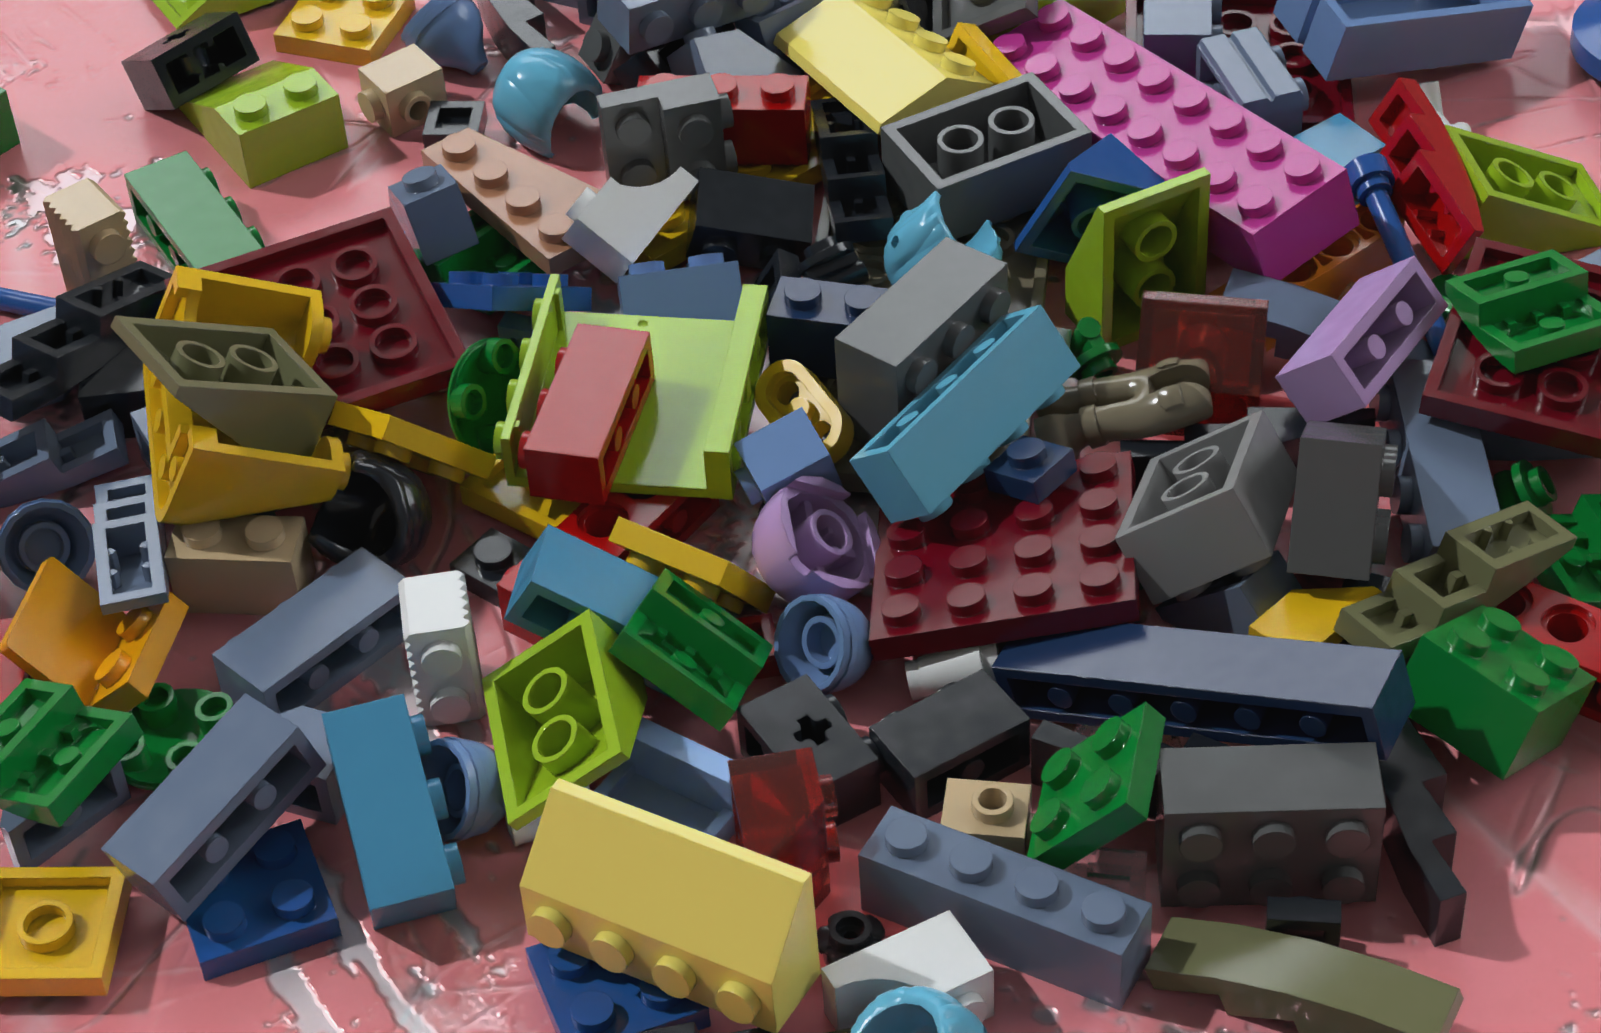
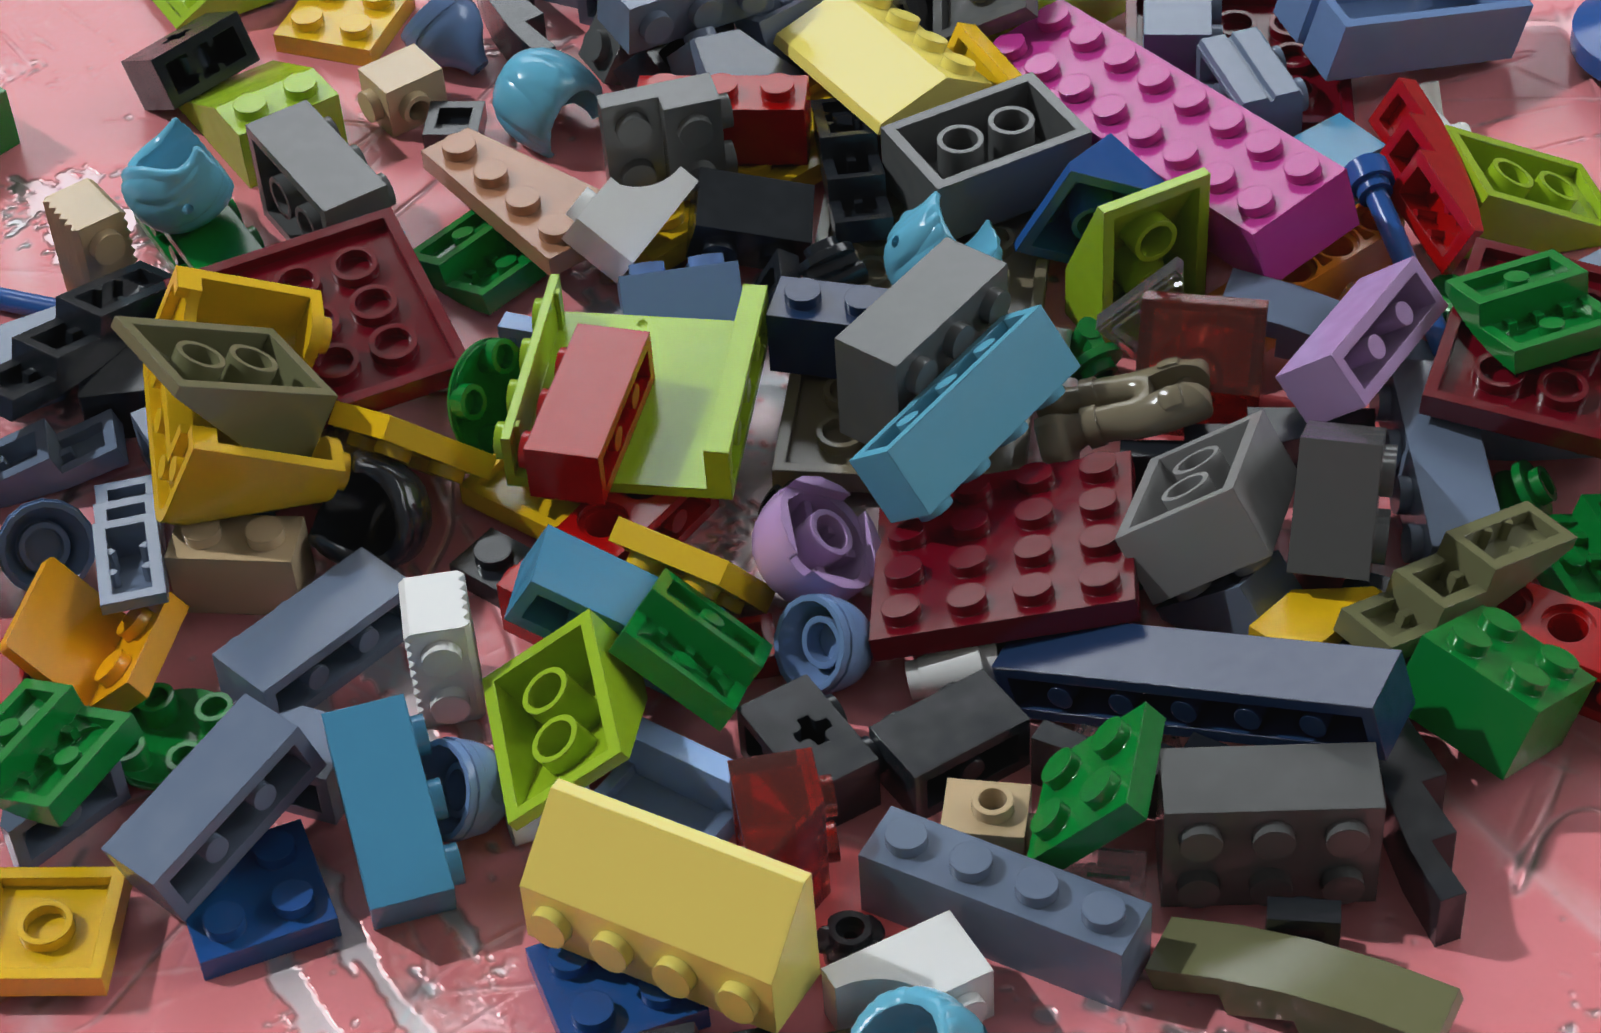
sand blue slope [388,164,479,266] -> none
blue plate [430,271,592,311] -> none
medium blue brick [734,407,843,506] -> none
yellow plate [755,359,854,463] -> none
dark blue plate [983,435,1078,504] -> none
none -> medium azure piece [121,117,234,234]
none -> brick [245,100,396,240]
none -> clear tile [1095,256,1184,363]

